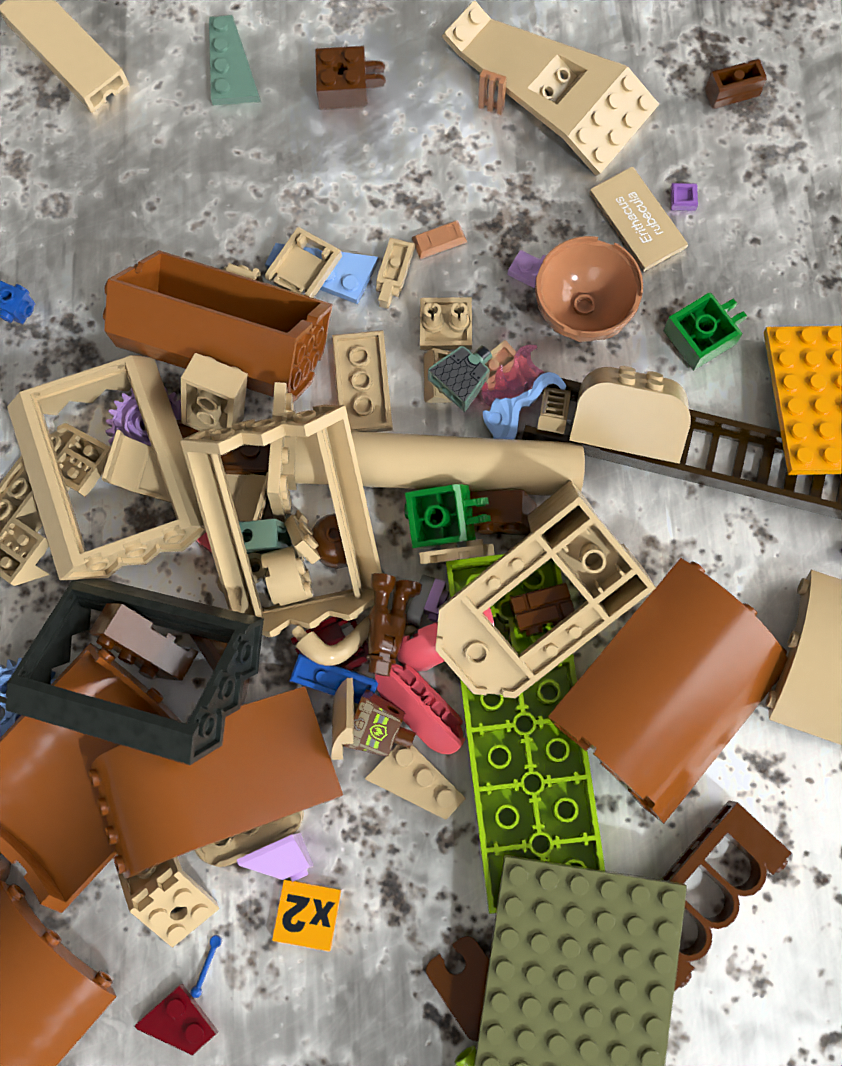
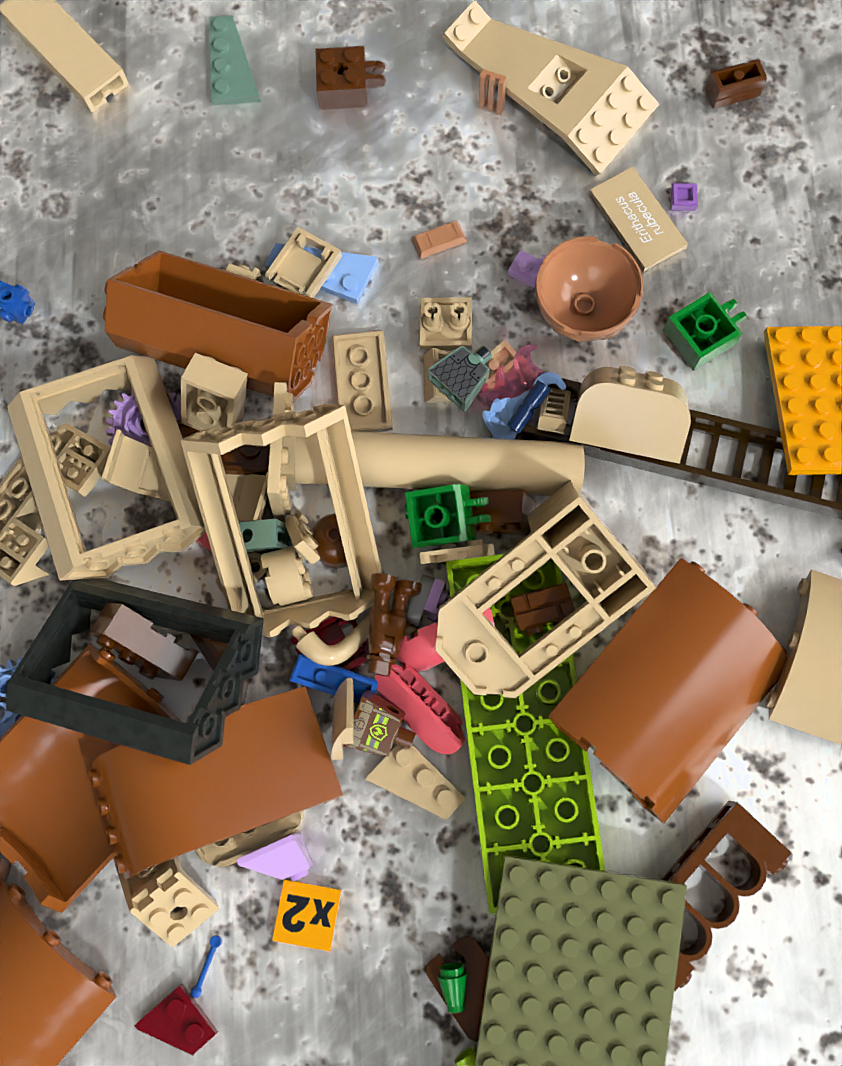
tan hinge [376,238,415,309] -> none
none -> green cone [437,962,467,1013]
none -> dark blue piece [506,380,551,434]

